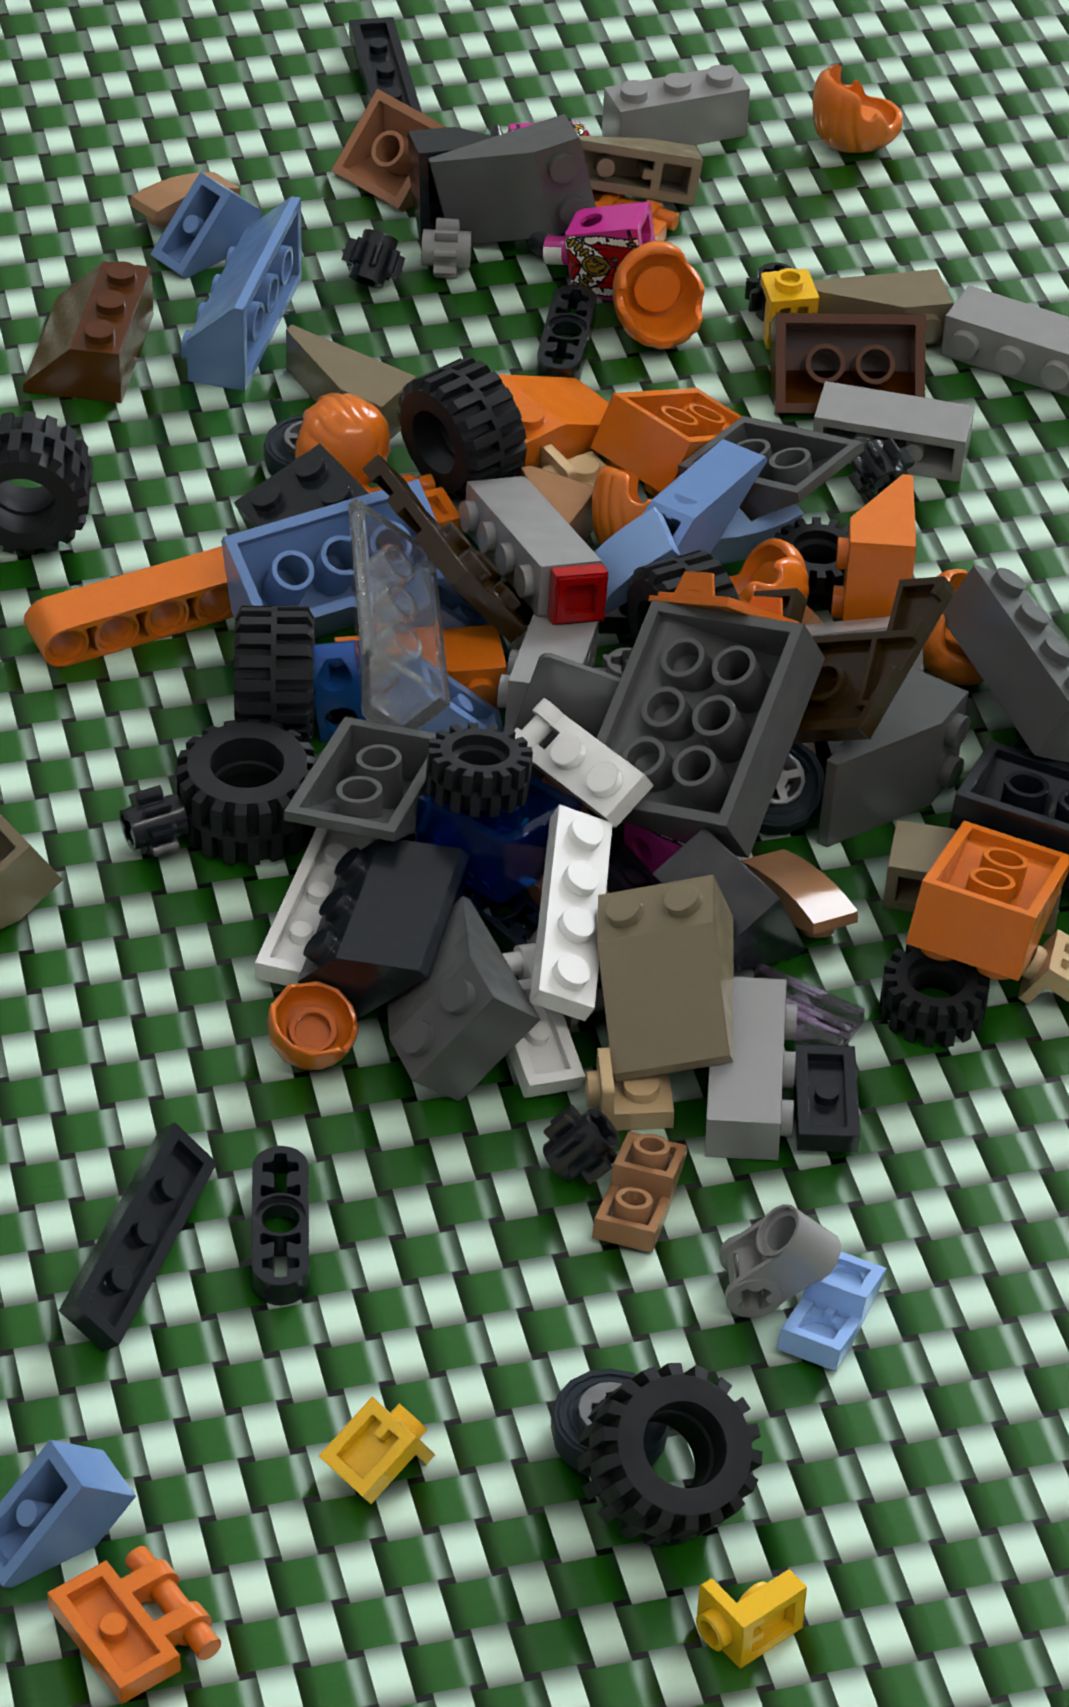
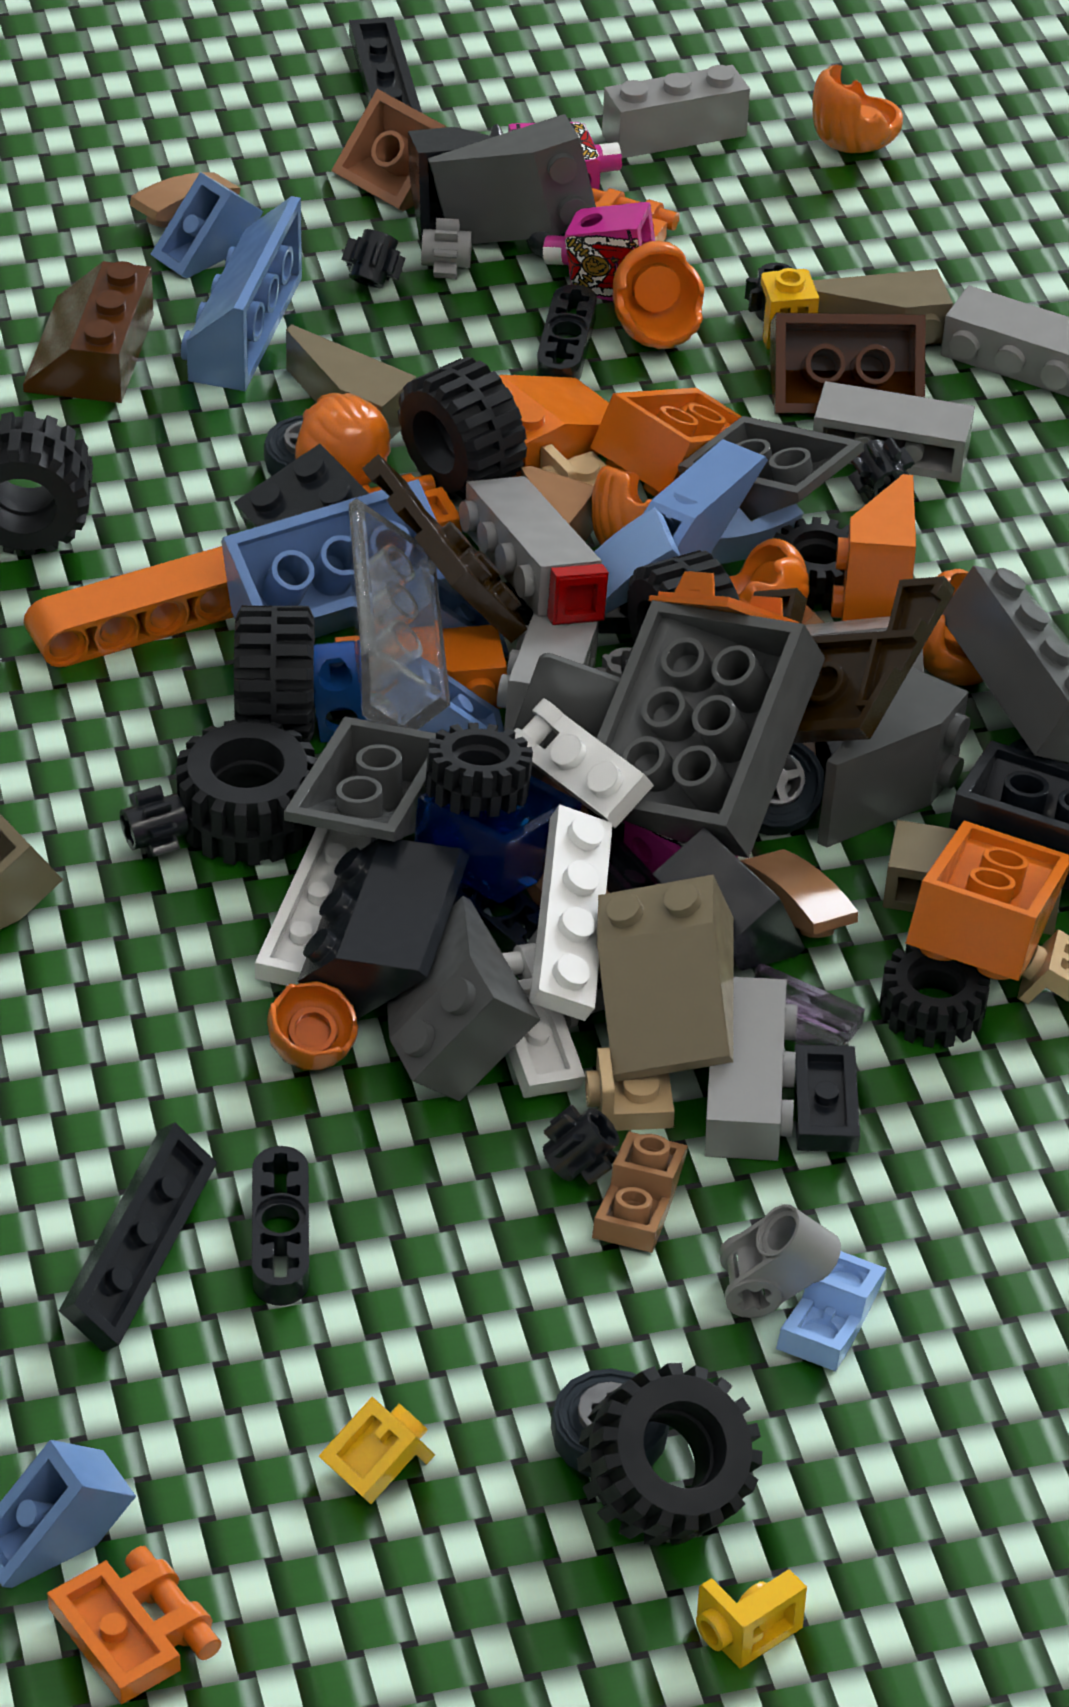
dark tan slope [579,136,703,206] -> none

